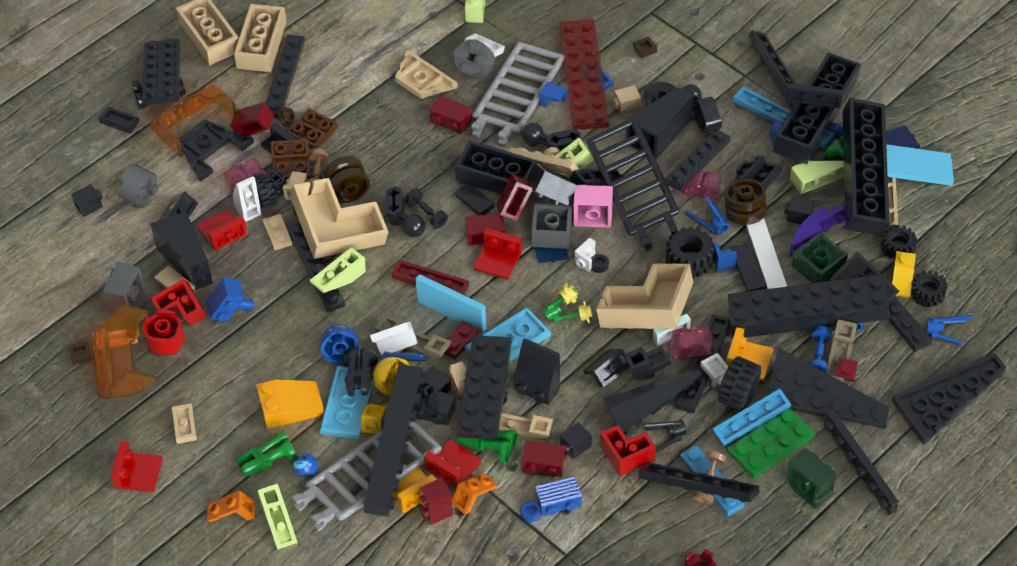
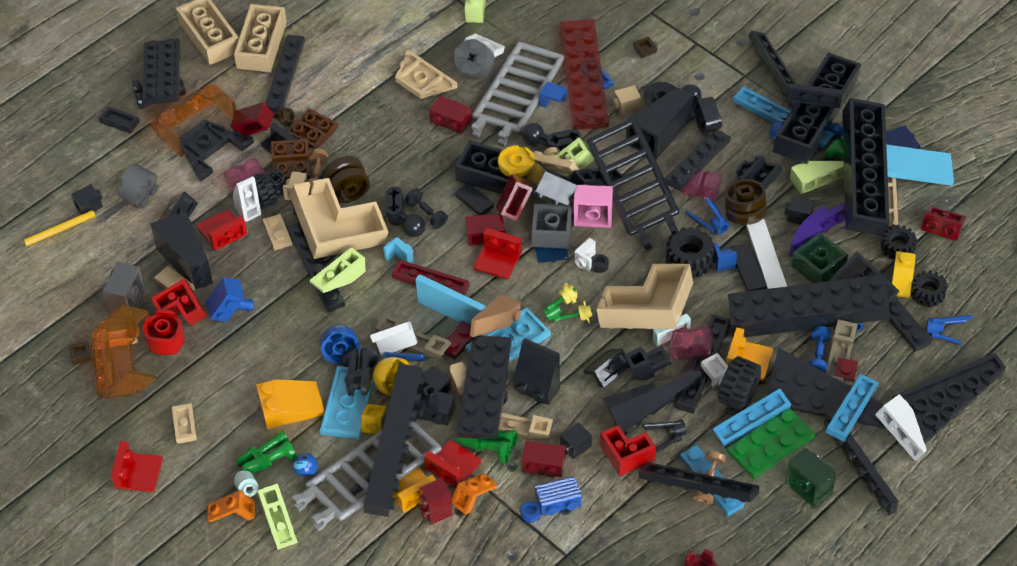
none -> yellow bar [23,210,95,246]
none -> light aqua brick [234,470,259,497]
none -> medium azure bracket [383,237,414,263]
none -> medium nougat slope [470,294,521,337]
none -> yellow tile [498,145,535,177]
none -> dark azure plate [826,374,879,441]
none -> white slope [875,394,927,461]
none -> dark red bracket [921,205,966,241]

